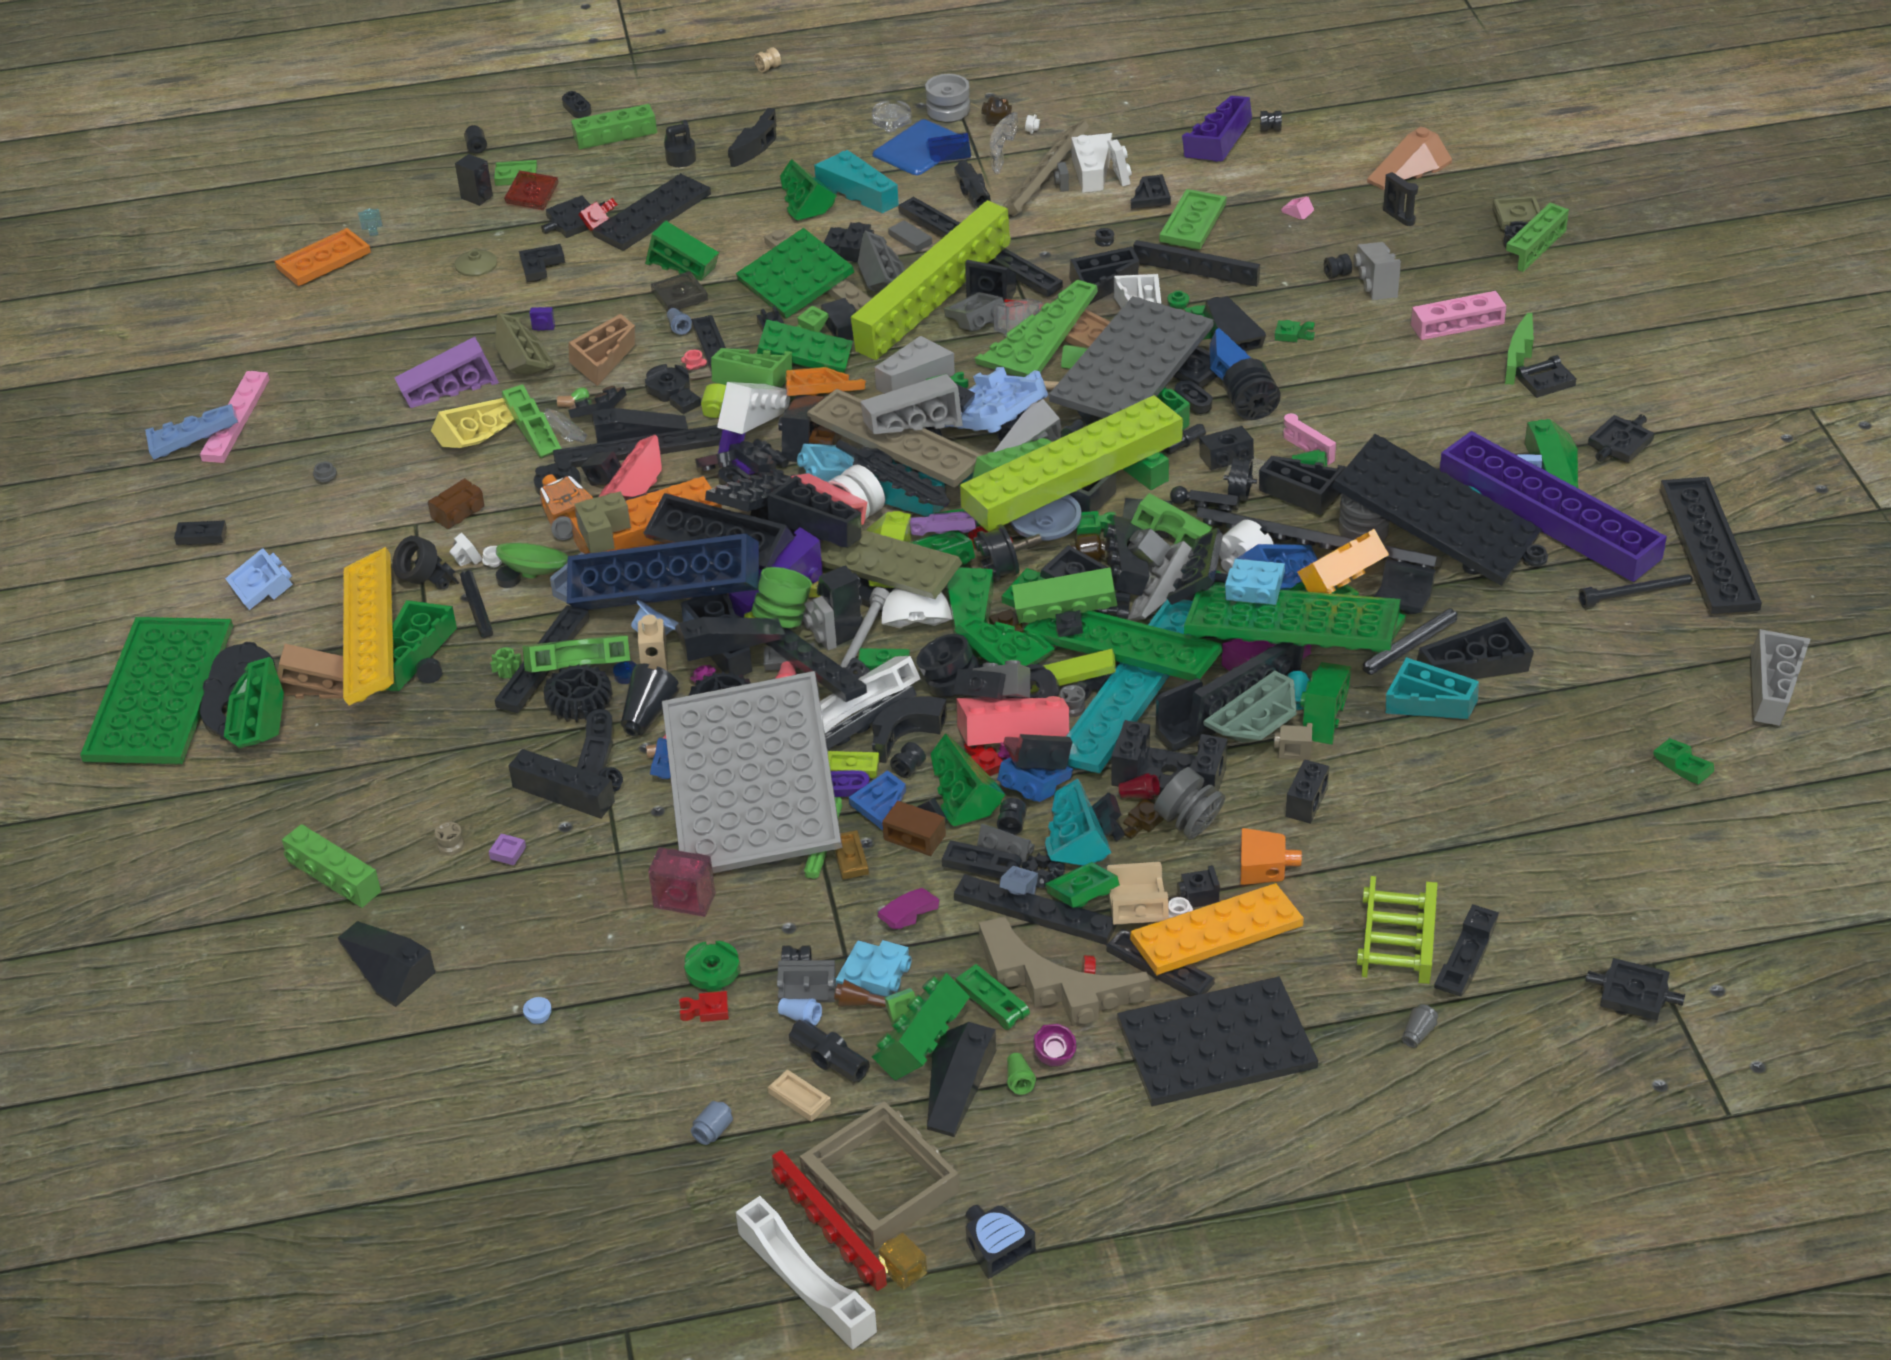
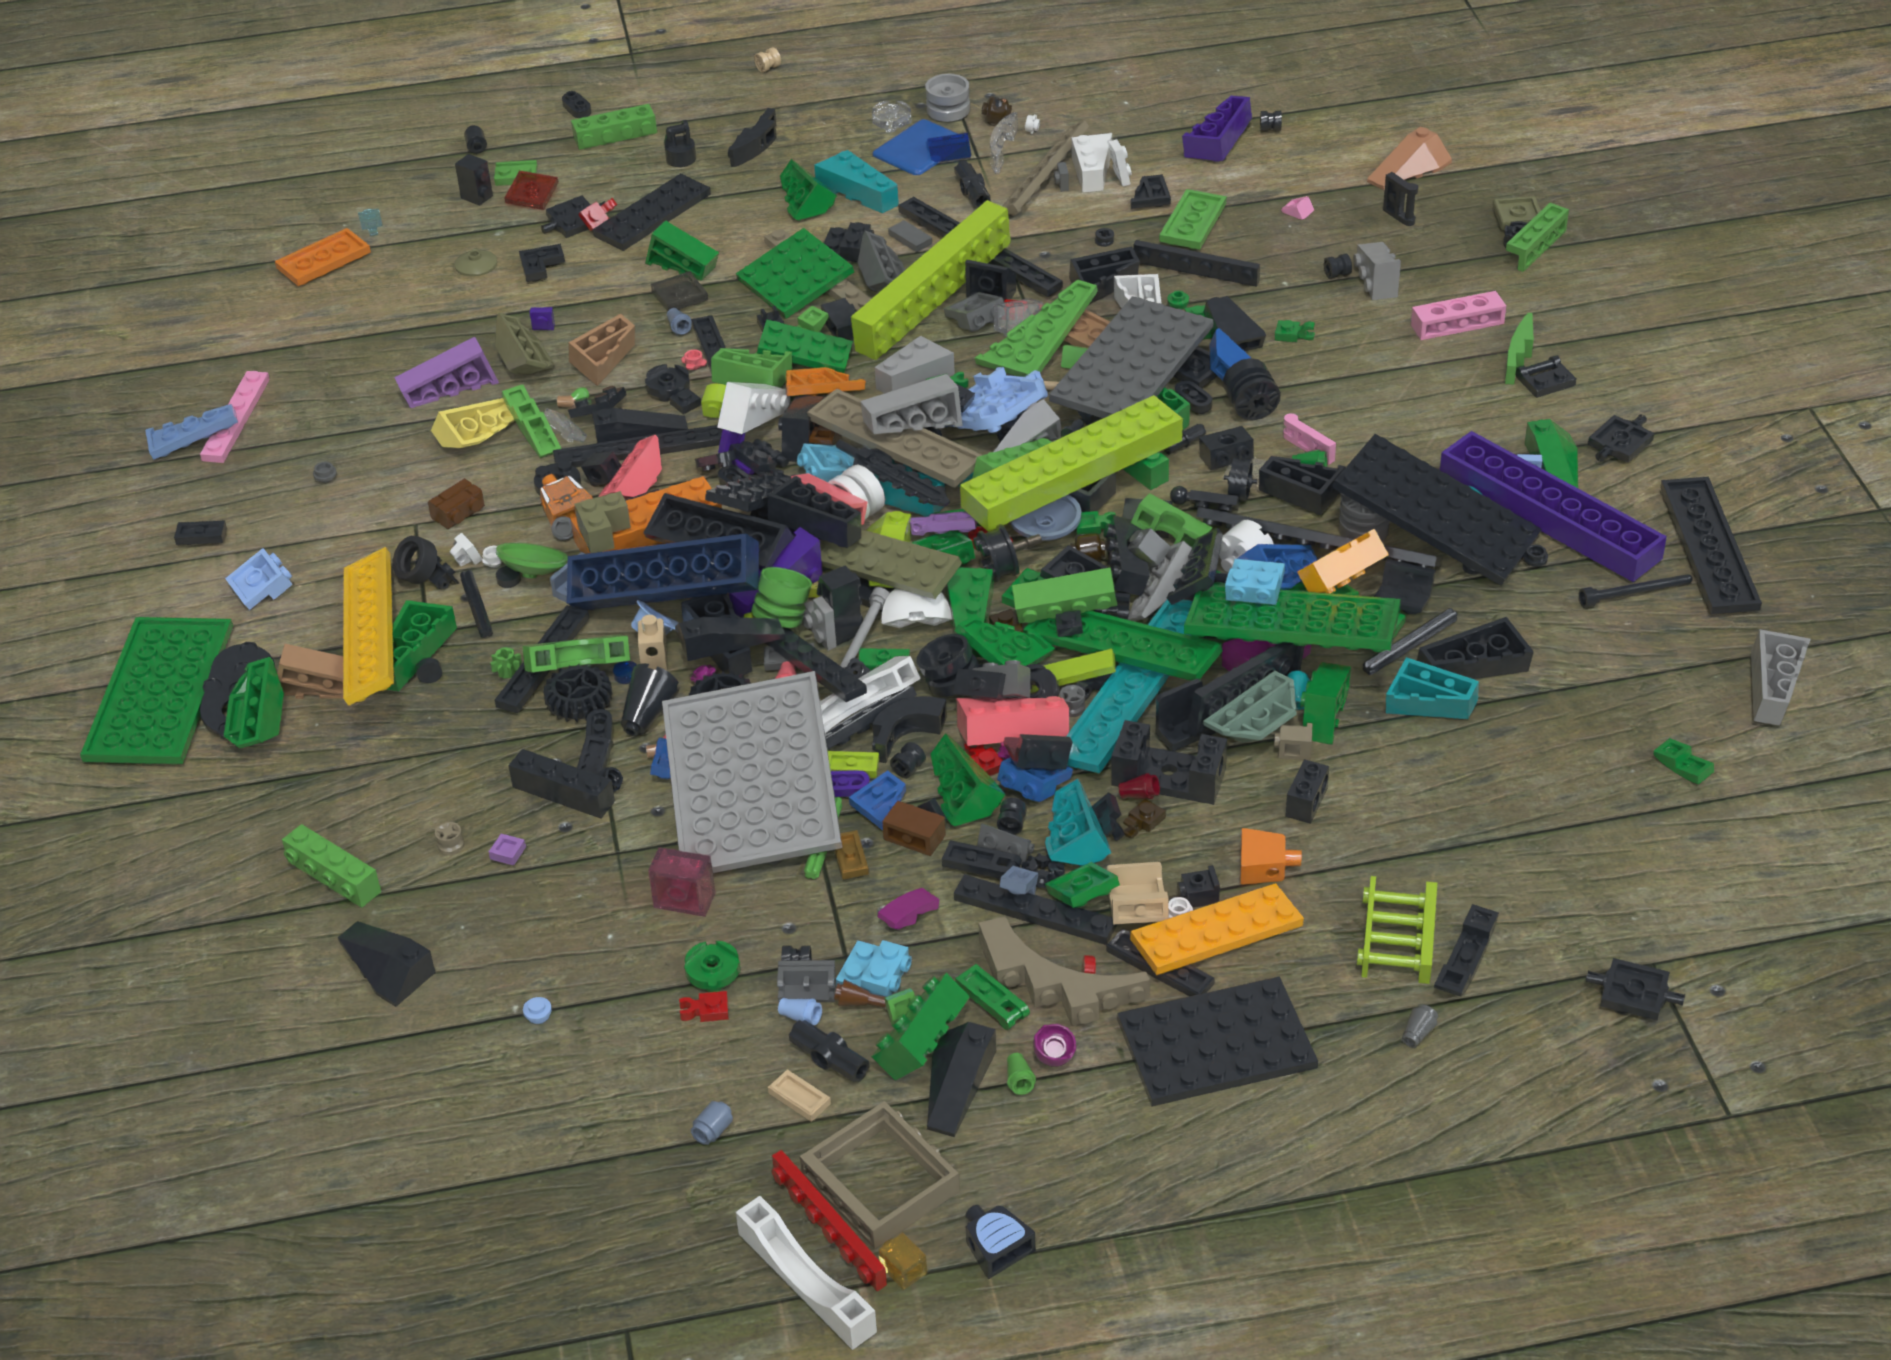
dark grey wheel [1154,767,1225,839] -> none

